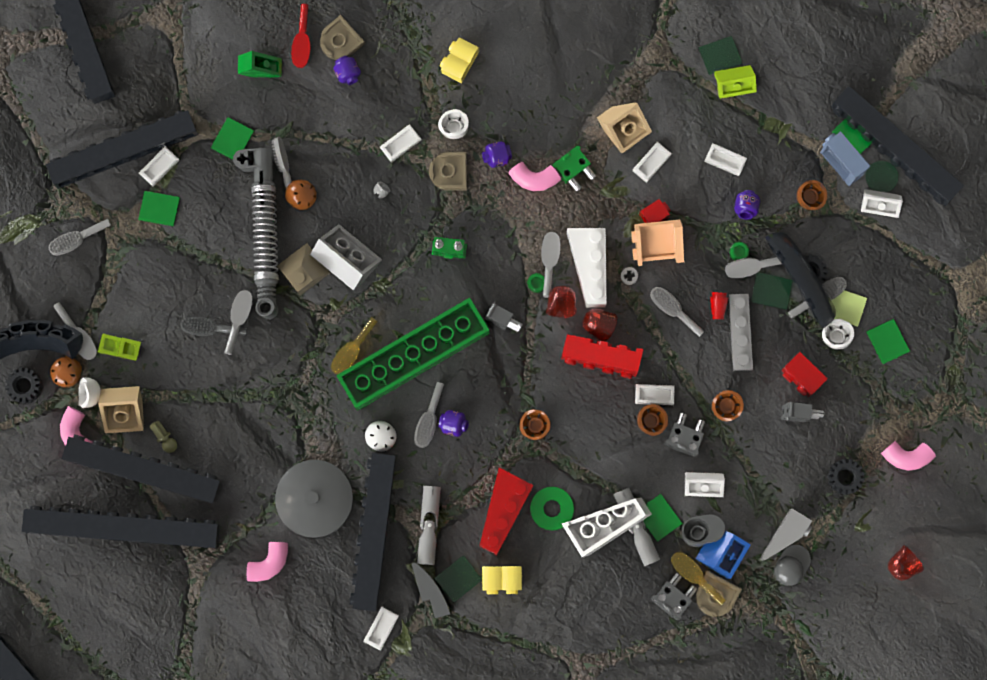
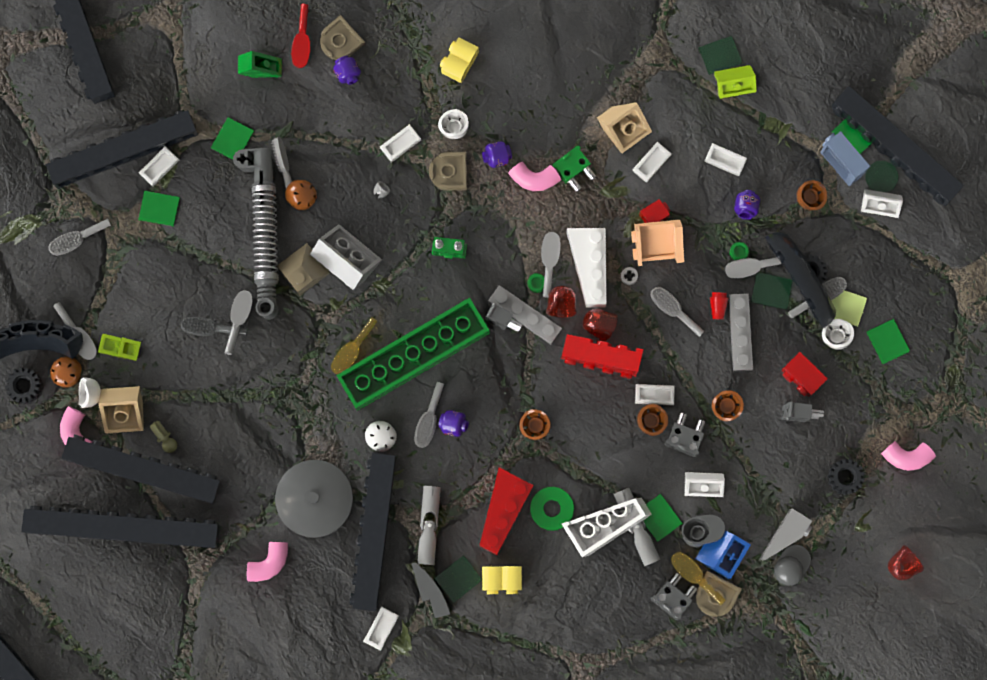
none -> light grey plate [488,285,562,345]

